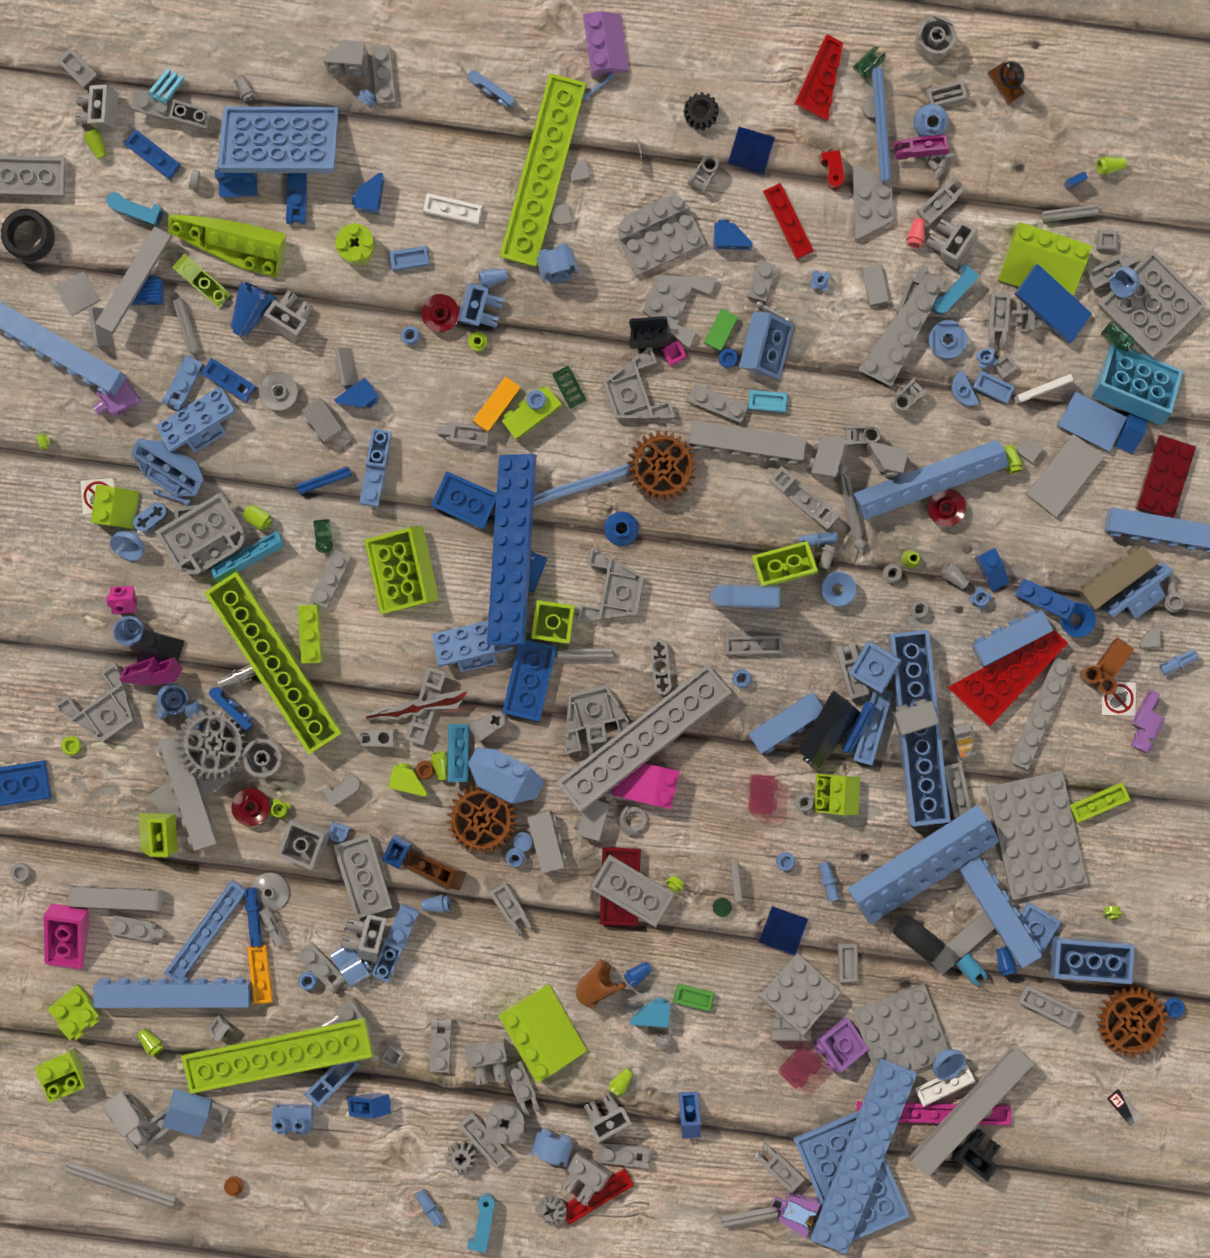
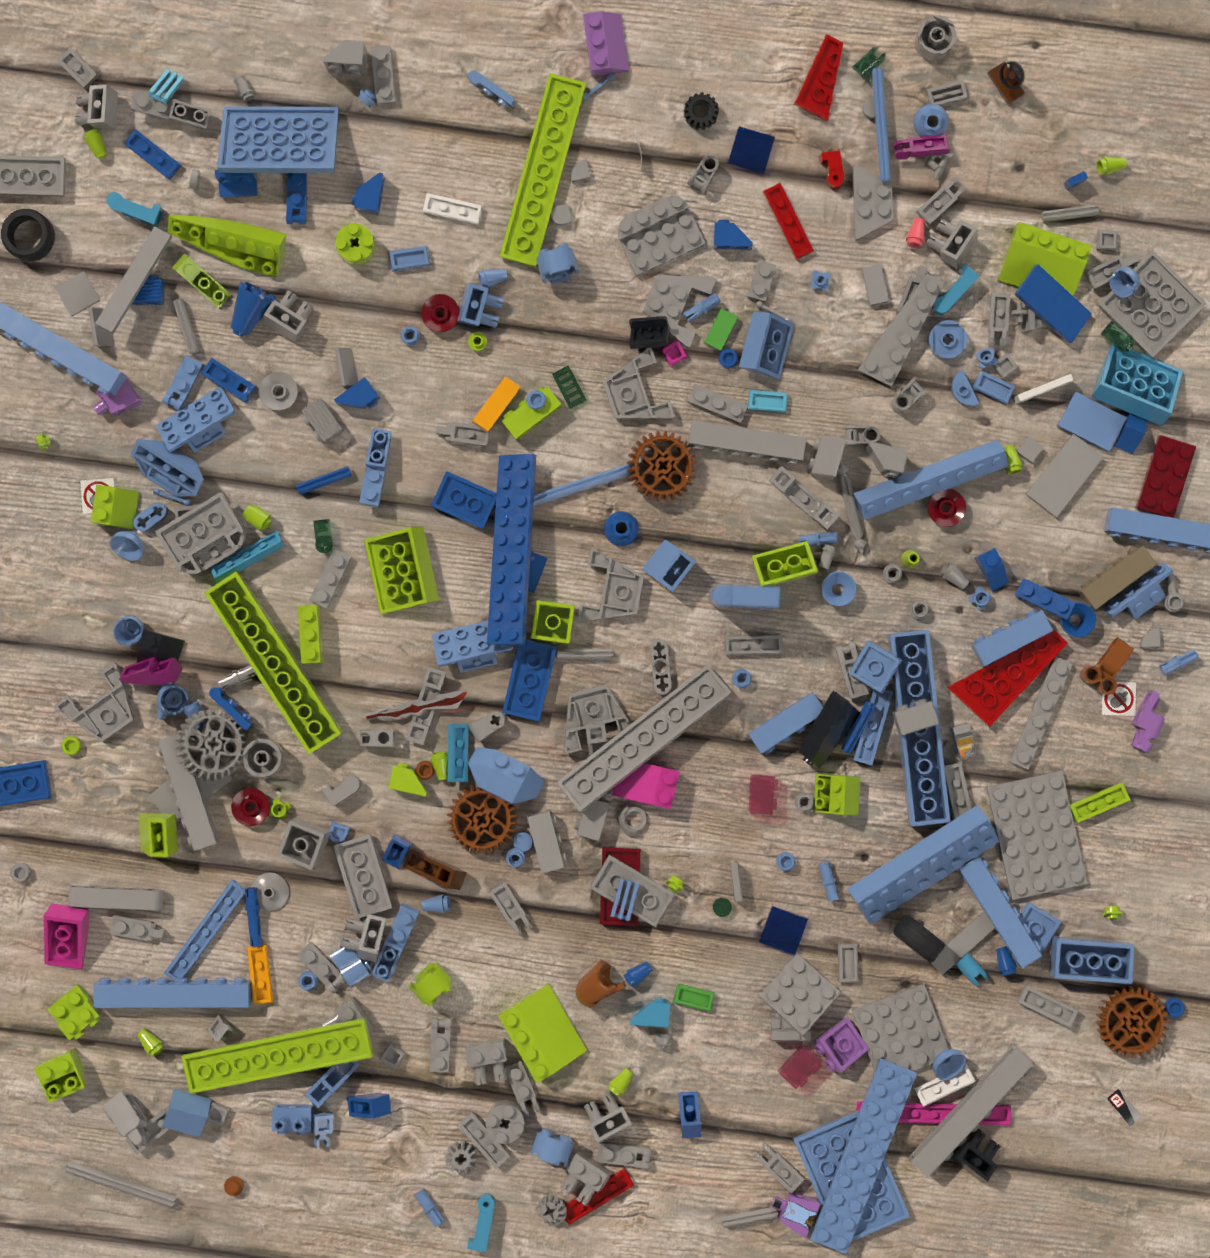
dark pink brick [106,586,138,614] -> none
light grey pin [259,906,286,946] -> none
none -> medium blue plate [312,1112,334,1148]
none -> lime brick [408,961,452,1007]
none -> medium blue tile [611,878,639,921]
none -> medium blue slope [642,540,696,592]
none -> medium blue axle [683,294,721,323]

